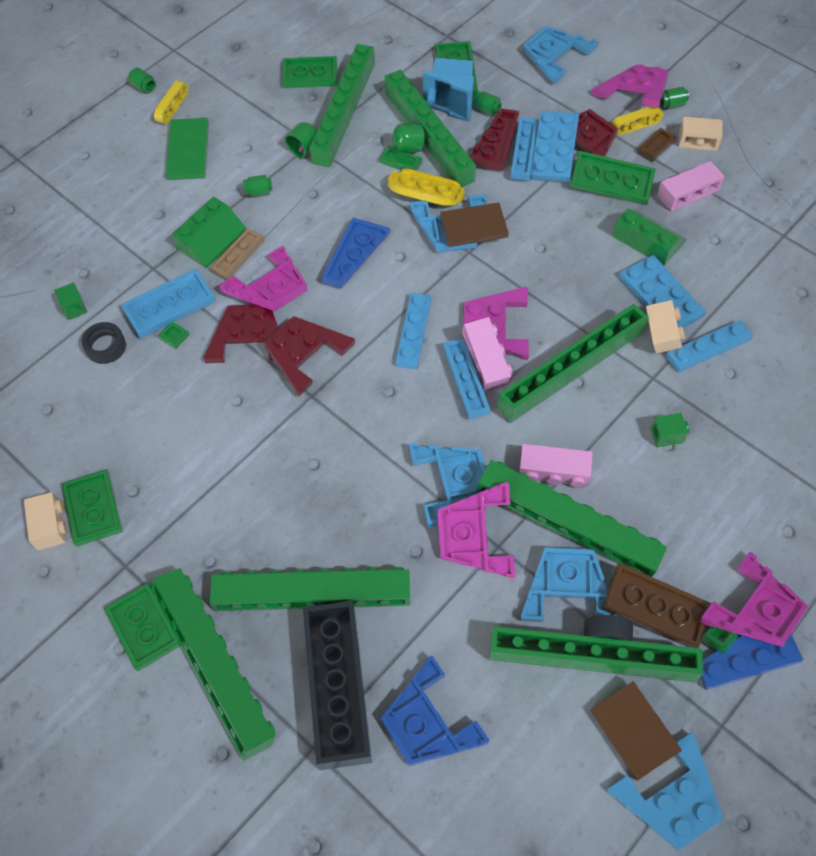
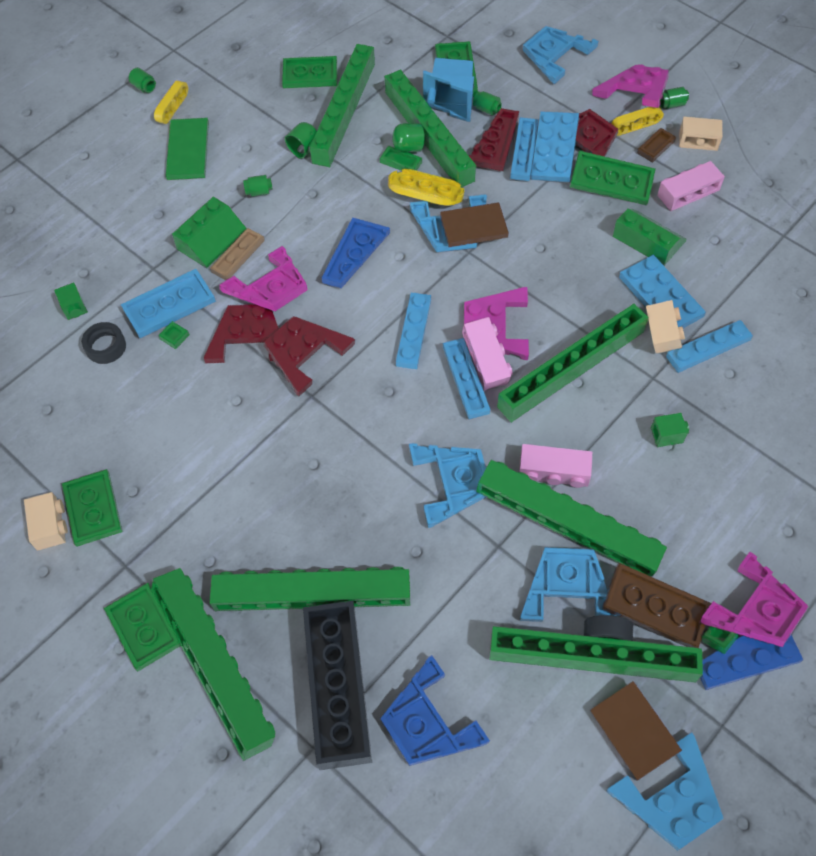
dark pink wing [437,482,516,578] -> none

